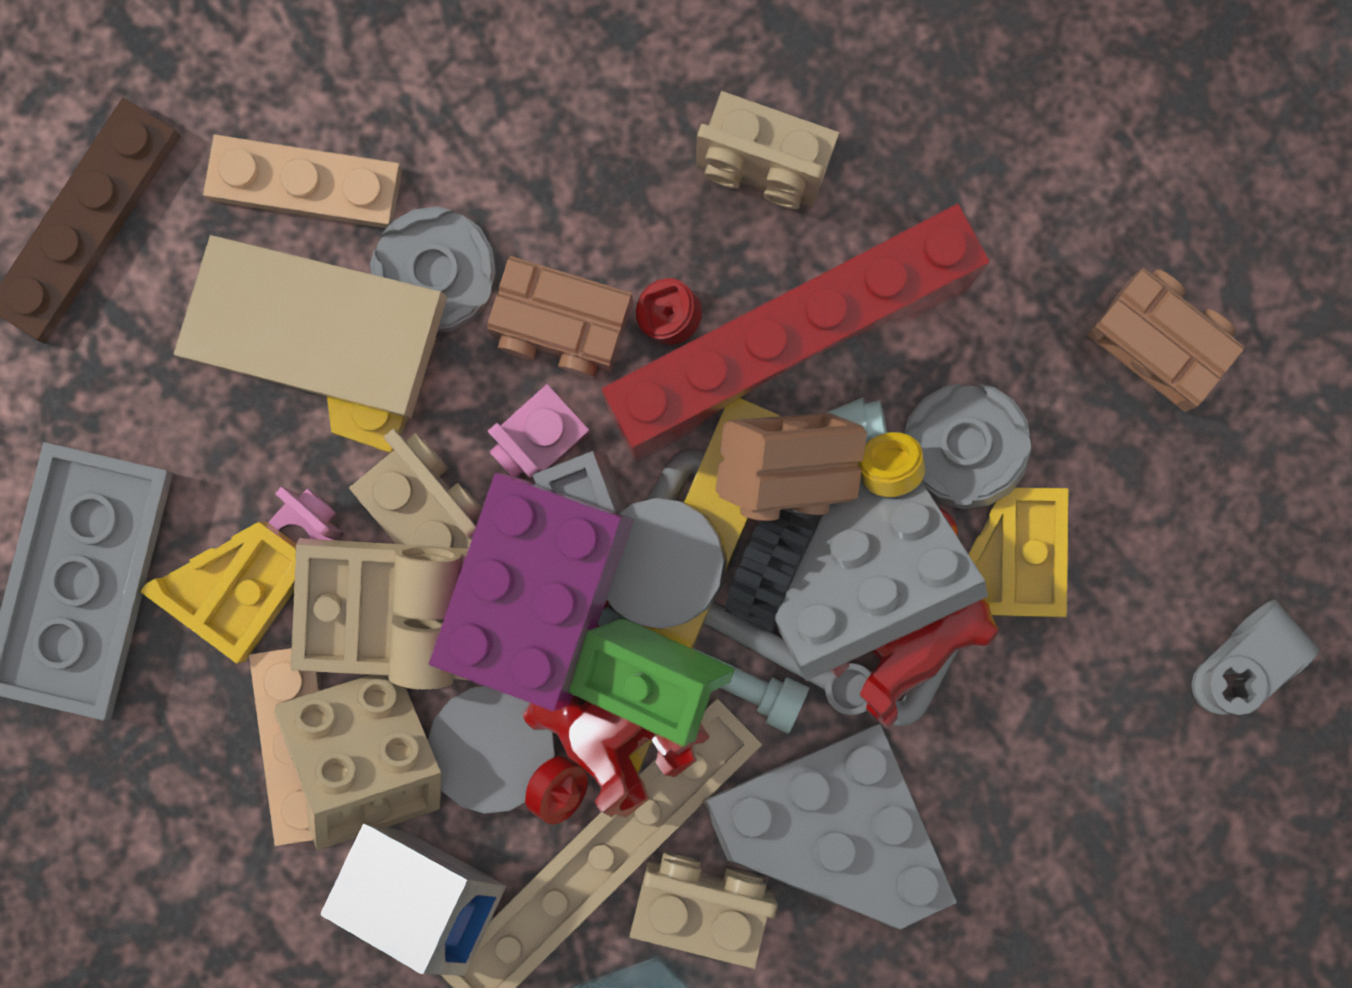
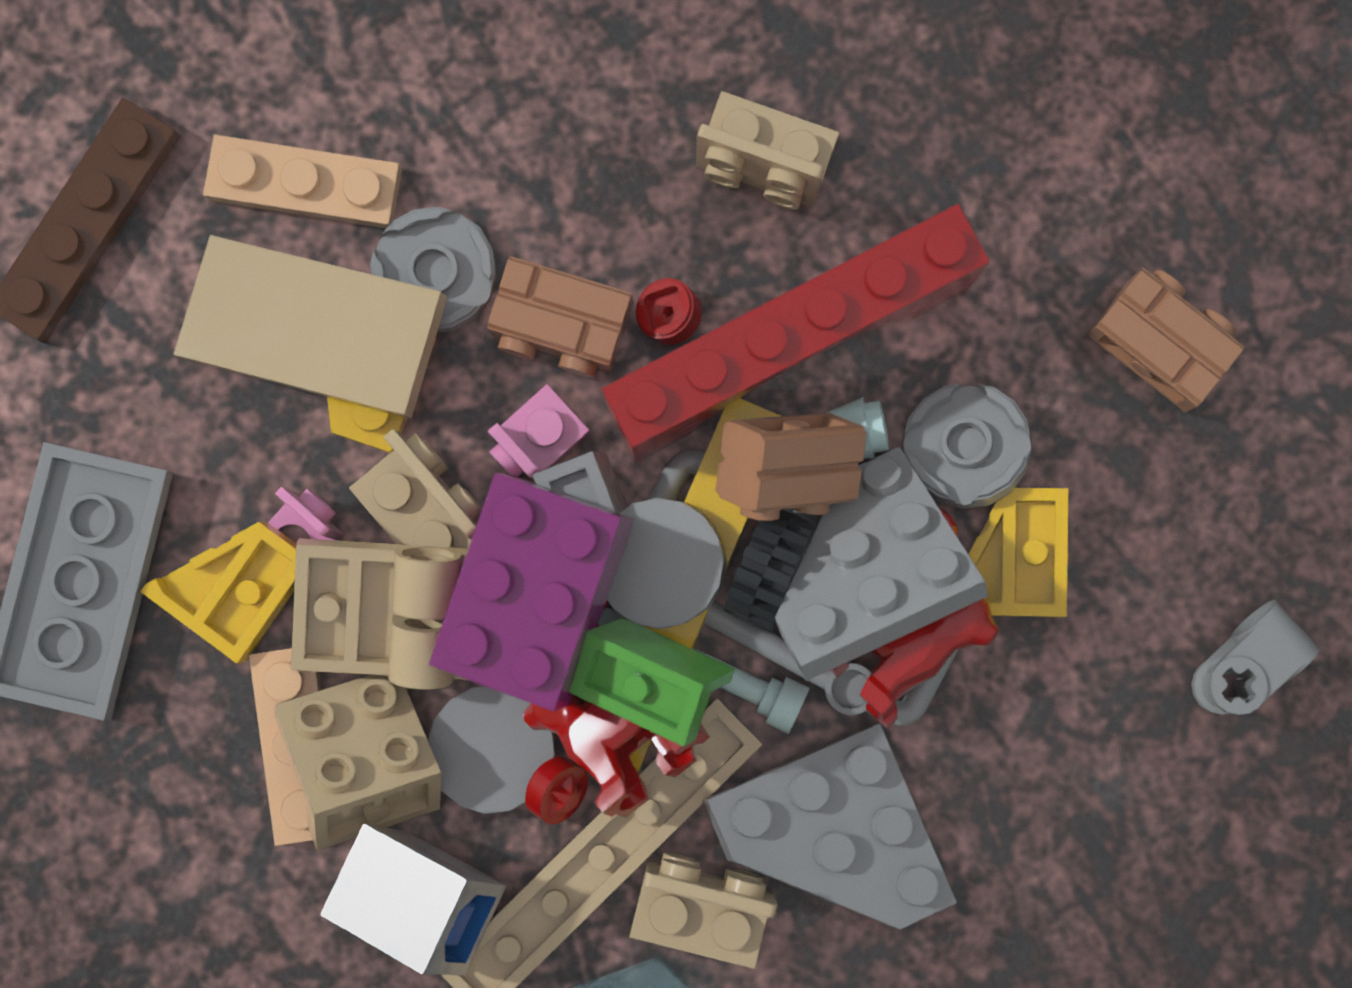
yellow tile [858,432,926,497] -> none

